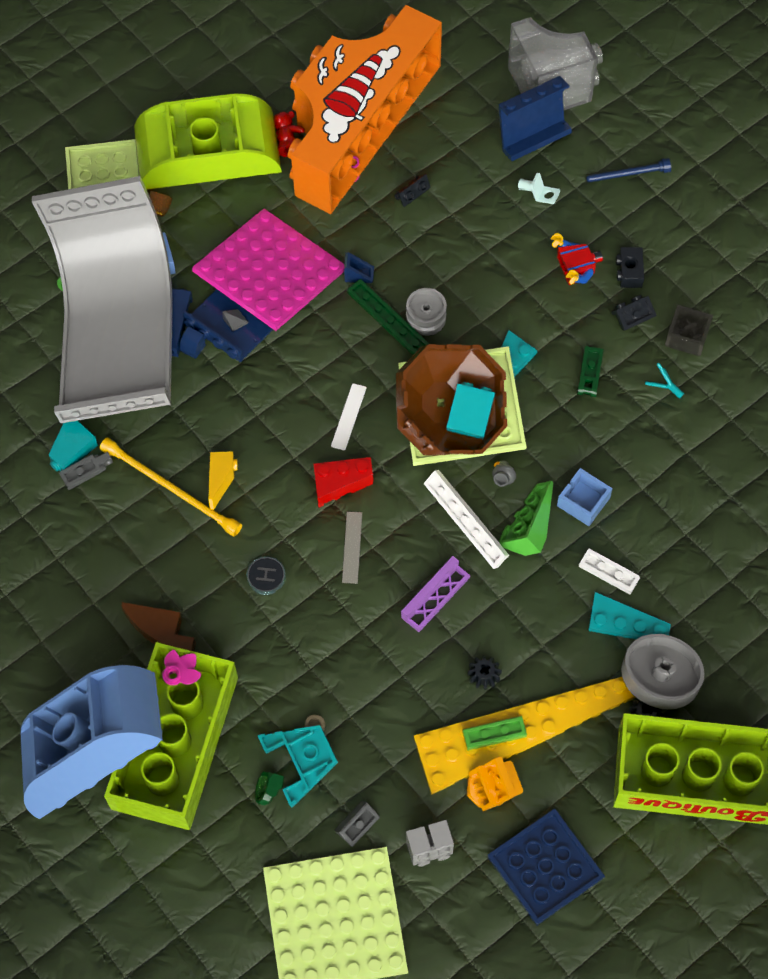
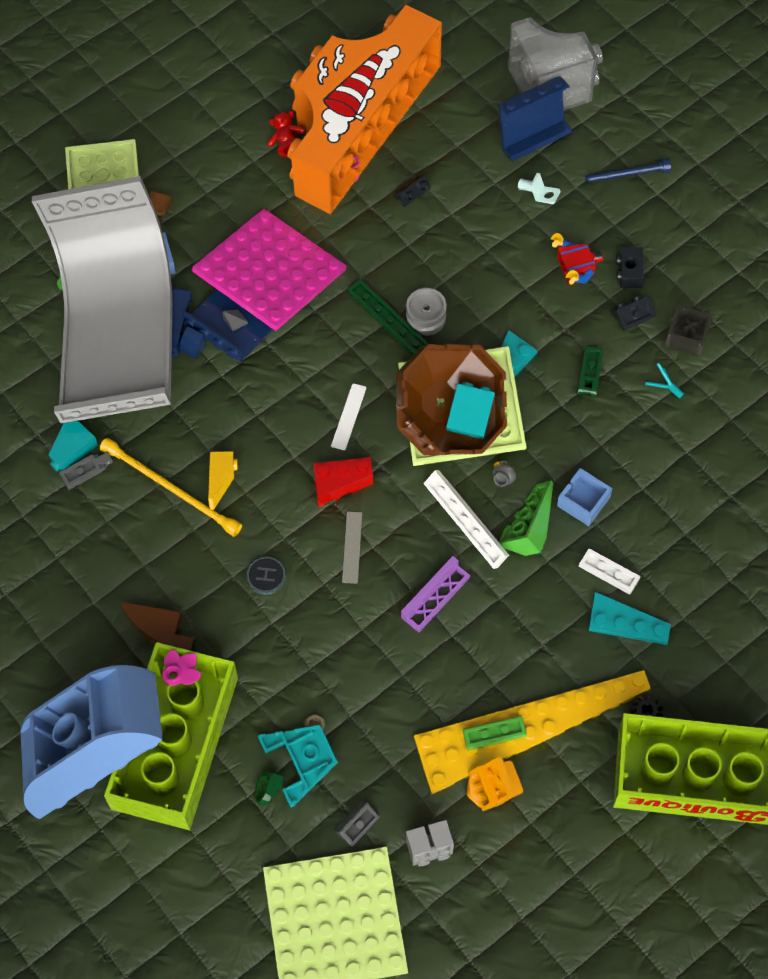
lime brick [134,93,282,190] -> none
dark blue slope [344,252,374,283] -> none
black gear [467,655,502,690] -> none
dark blue plate [487,809,605,926] -> none
light grey piece [621,634,704,709] -> none

